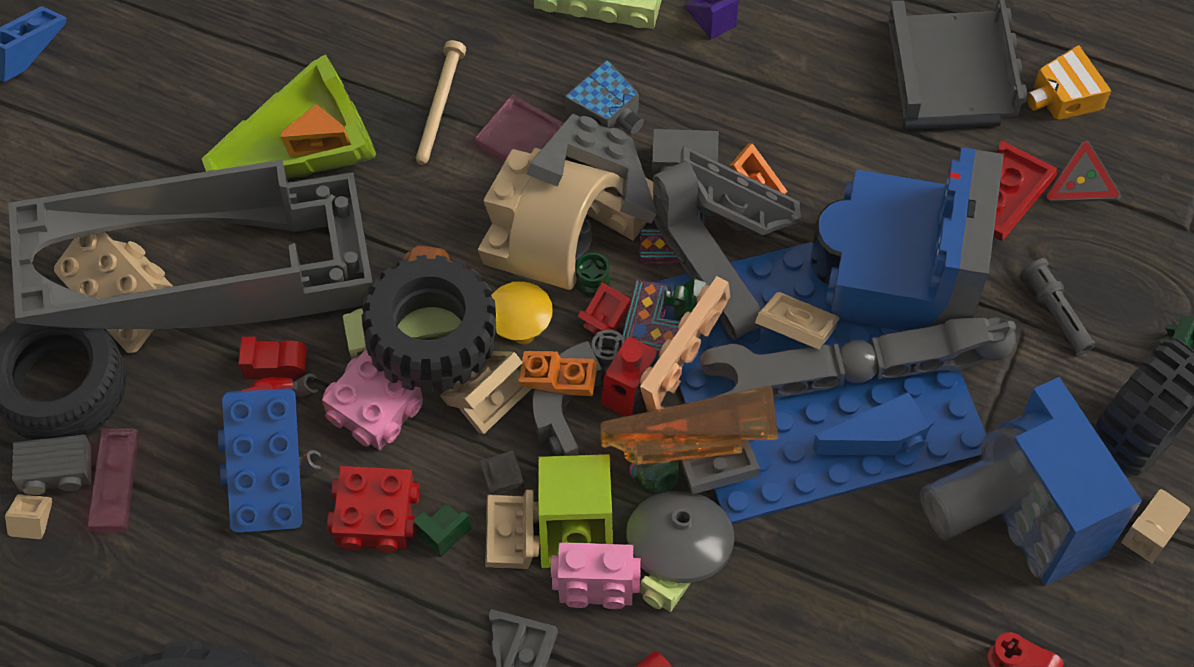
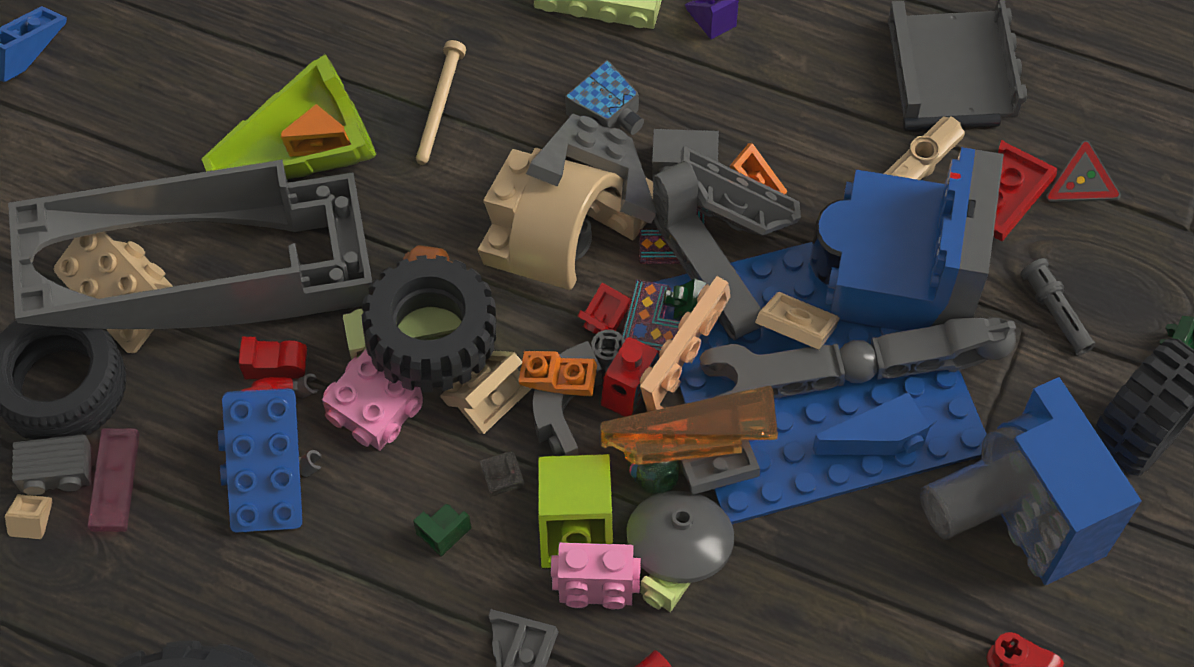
red brick [327,466,420,553] -> none
clear pink tile [475,94,564,161] -> none
tan bracket [485,490,539,569] -> none
yellow dish [492,282,553,345] -> none
dark green wheel [576,252,610,298] -> none
light orange torso [1027,46,1111,120] -> none
tan bracket [1121,489,1190,563] -> none
none -> tan piece [884,116,965,180]

